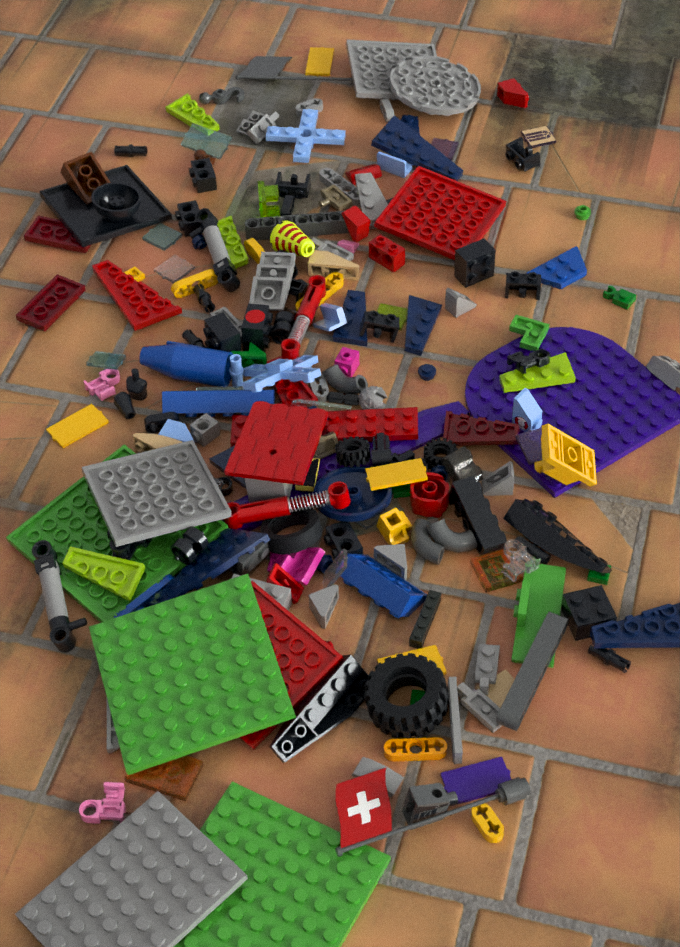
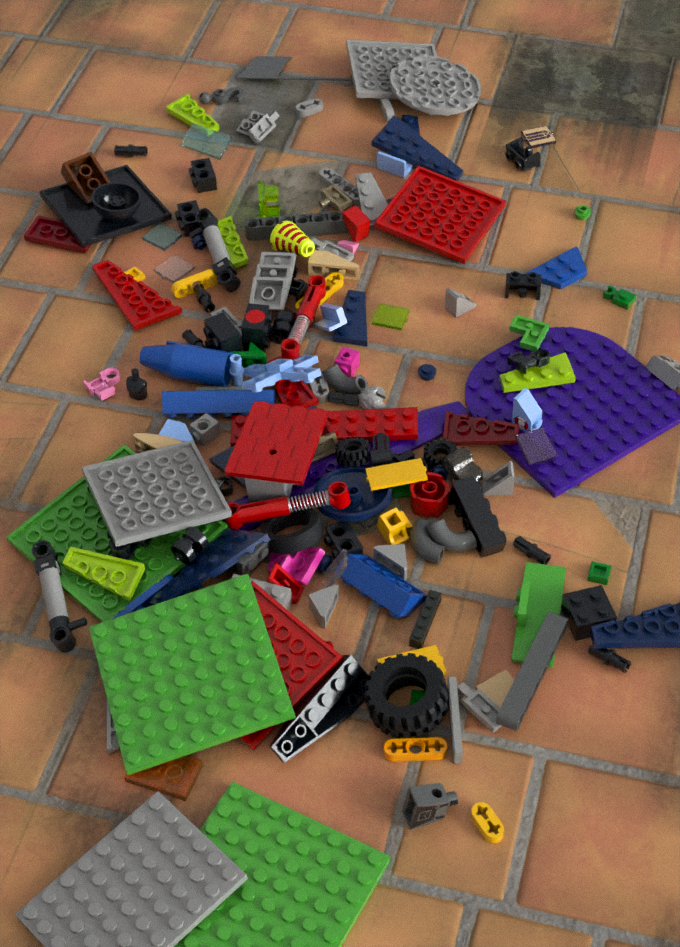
dark red plate [16,274,86,332] -> none
yellow piece [46,404,109,448] -> none
bright pink piece [79,782,126,824] -> none
clear light blue piece [86,351,126,370] -> none
black cone [114,392,136,419] -> none
black beam [144,412,180,433] -> none
reddish brown plate [194,149,216,164] -> none
yellow beam [244,238,265,264] -> none
light blue piece [266,109,346,163] -> none
black window [275,171,311,199] -> none
black beam [281,195,295,216] -> none
clear light blue piece [292,399,352,411] -> none
black tile [295,458,320,492] -> none
yellow piece [305,47,334,77] -> none
flag [335,768,531,857] -> none
red slope [345,164,382,185] -> none
light grey slope [352,757,404,797] -> none
black window [360,310,399,343] -> none
red brick [369,234,405,273] -> none
dark blue wing [404,295,442,356] -> none
clear purple piece [431,138,459,161] -> none
dark purple piece [440,757,511,804] -> none
black brick [454,238,496,288] -> none
clear orange tile [470,548,523,593] -> none
light grey hinge [475,644,500,695] -> none
red slope [497,78,529,108] -> none
clear piece [501,539,541,582] -> none
black wedge [503,499,612,573] -> none
yellow brick [534,423,597,487] -> none

